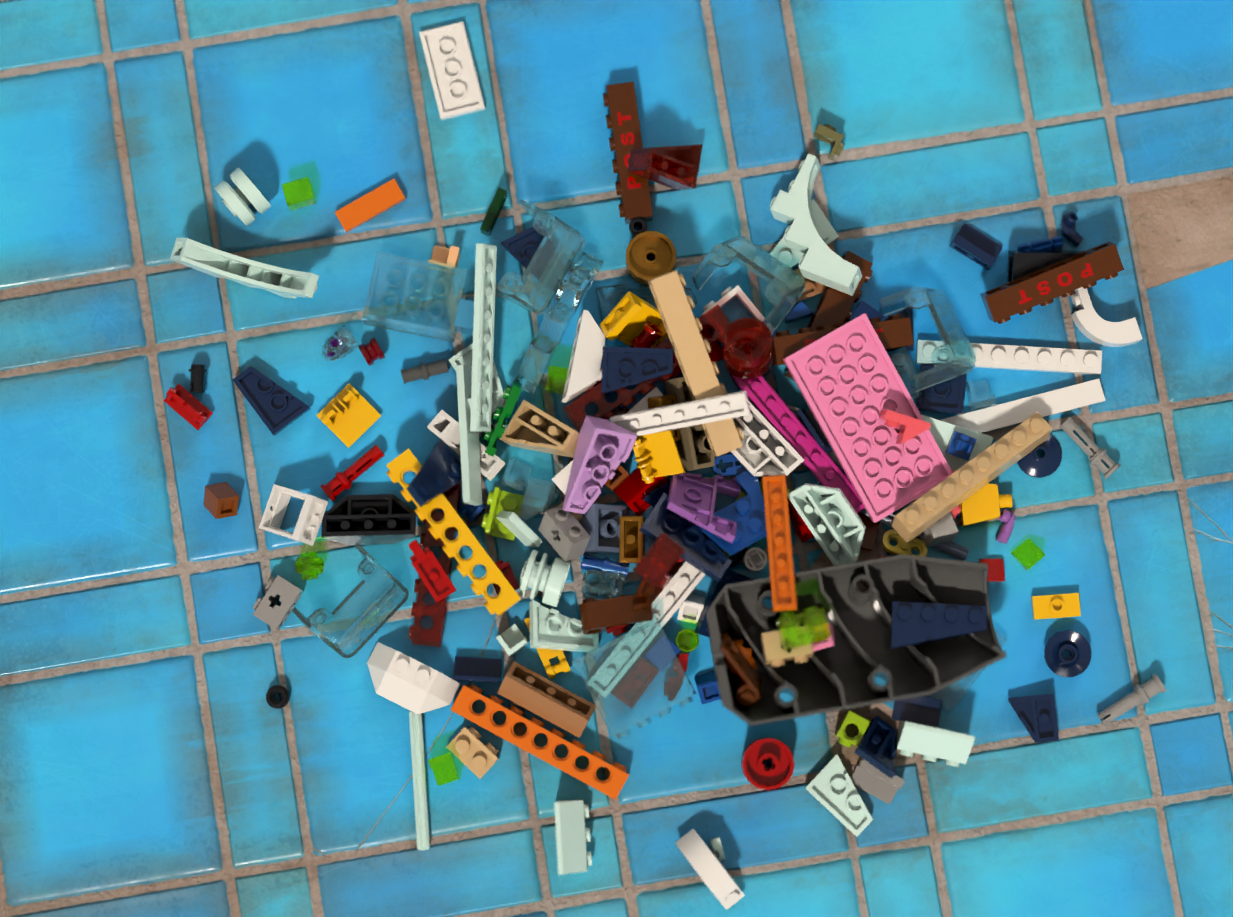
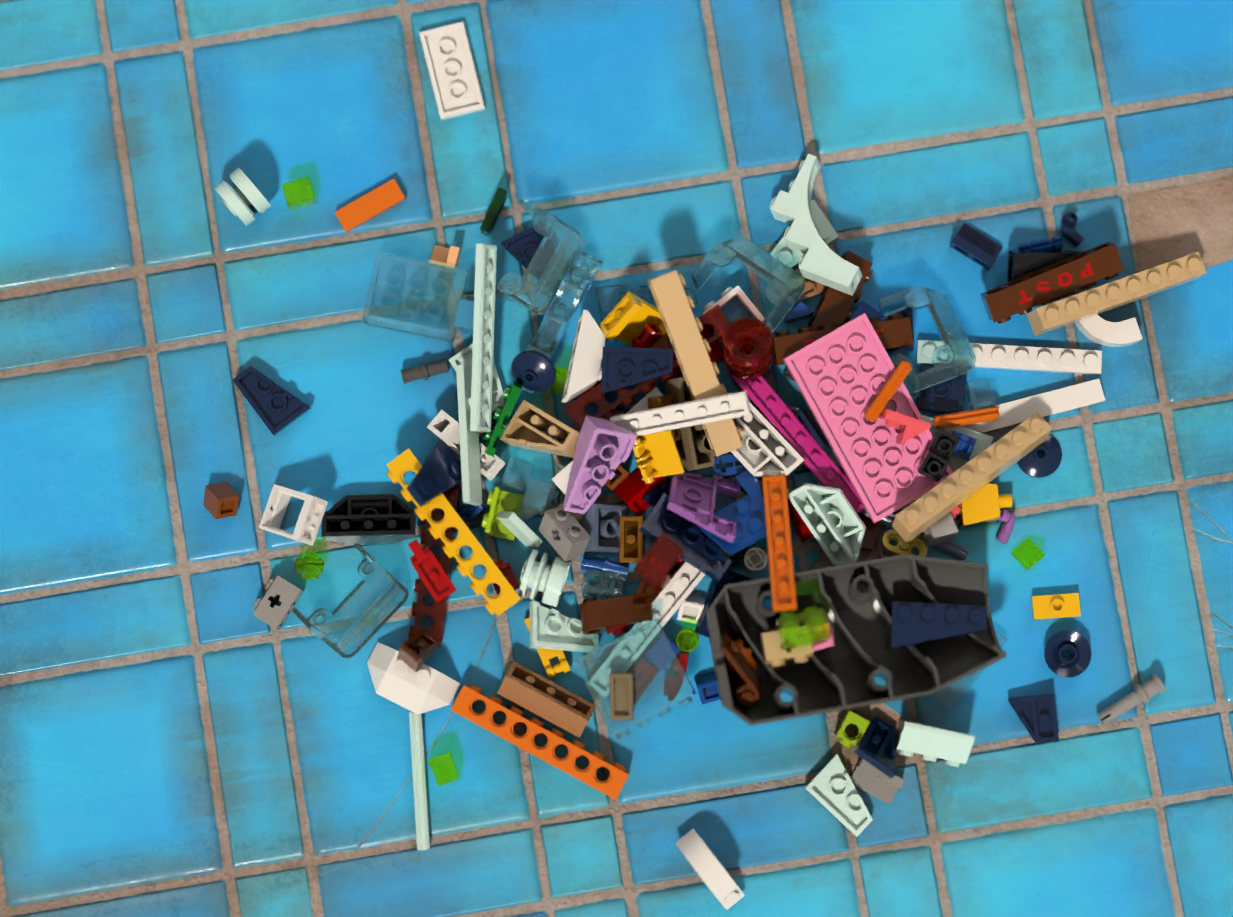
red hinge [163,383,213,430] -> none
light aqua arch [170,237,319,299] -> none
black pin [188,364,207,393] -> none
black plate [266,685,290,709] -> none
yellow hinge [316,384,381,448] -> none
red pin [320,444,385,502] -> none
clear light blue rock [322,325,360,362] -> none
dark red wheel [358,337,385,366] -> none
tan bracket [446,726,500,779] -> none
dark blue panel [452,656,502,683] -> none
light aqua panel [496,624,529,656] -> none
light aqua slope [554,799,592,875] -> none
reddish brown brick [603,82,653,224] -> none
pearl gold wheel [626,231,676,286] -> none
clear red wedge [628,144,703,190] -> none
black pin [629,218,647,237] -> none
light aqua tile [710,837,725,861] -> none
red wheel [741,738,794,790] -> none
olive bracket [813,124,845,160] -> none
dark blue panel [892,696,943,728] -> none
red slope [979,559,1005,582] -> none
light grey pin [1060,417,1121,479] -> none
none -> reddish brown slope [398,630,440,672]
none -> dark blue dish [512,351,556,392]
none -> dark tan tile [609,673,634,721]
none -> orange axle [864,360,912,422]
none -> black slope [917,428,960,482]
none -> orange axle [933,406,999,430]
none -> tan brick [1027,252,1207,336]

